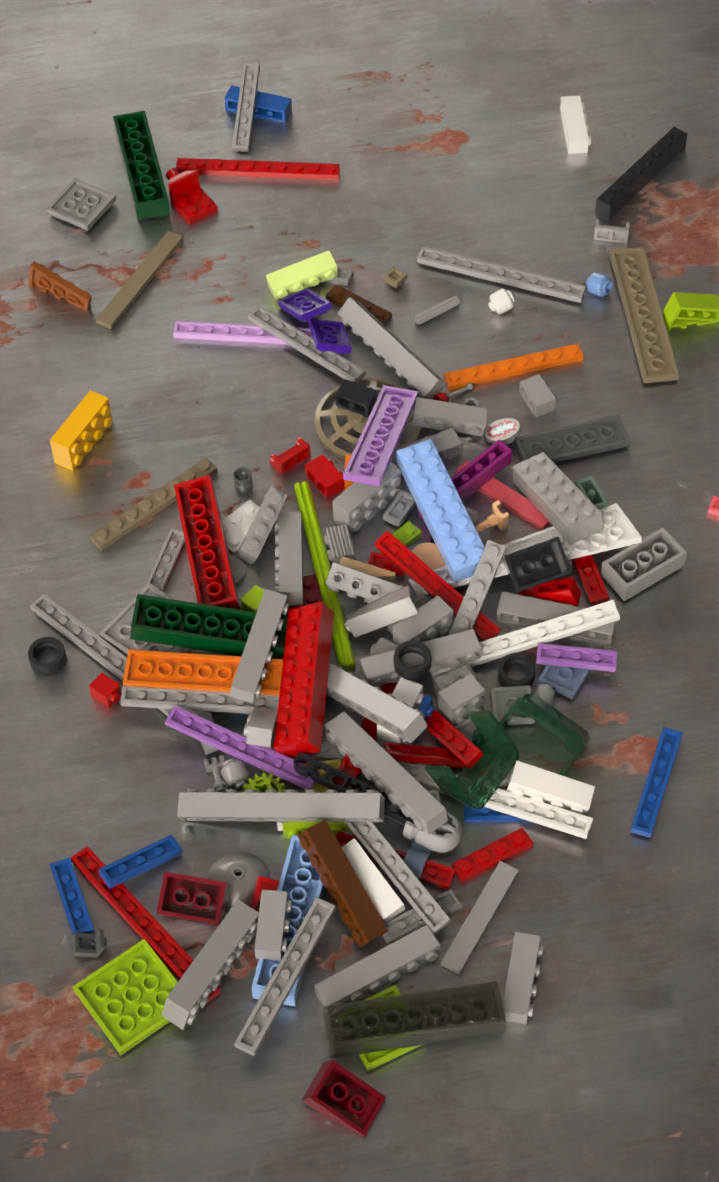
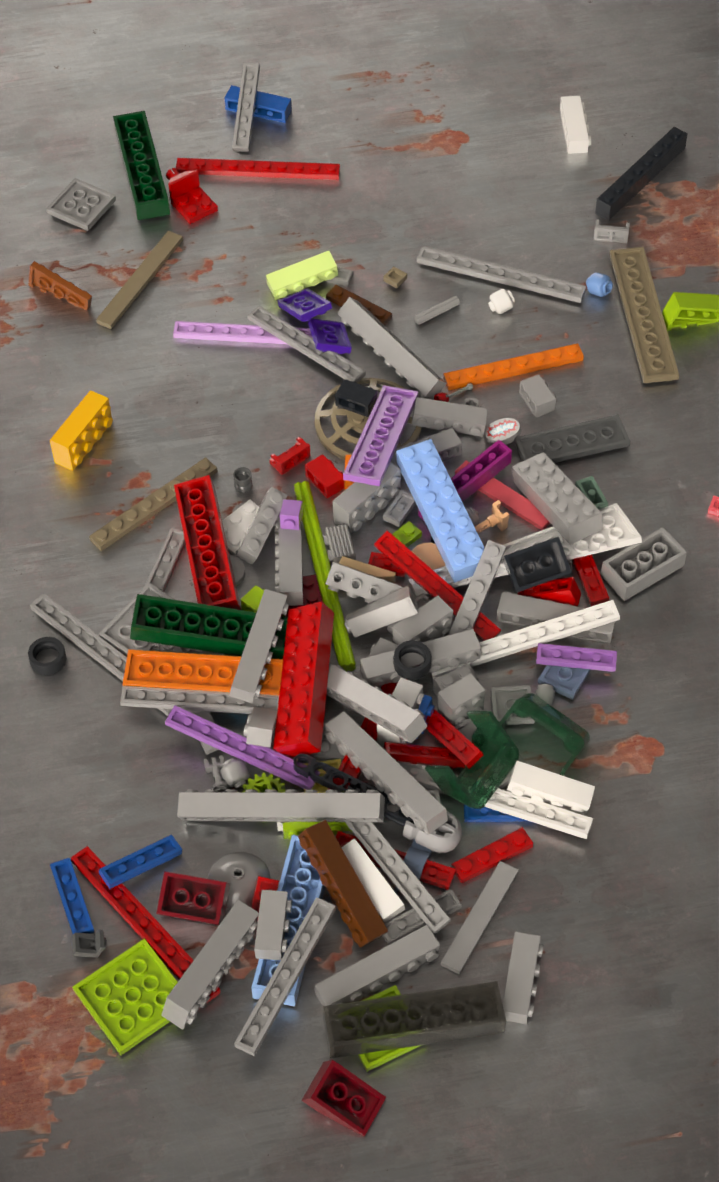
red brick [89,673,122,708] -> none
black tyre [498,653,536,687] -> none
blue plate [631,727,683,838] -> none
none -> medium lavender brick [280,499,303,530]

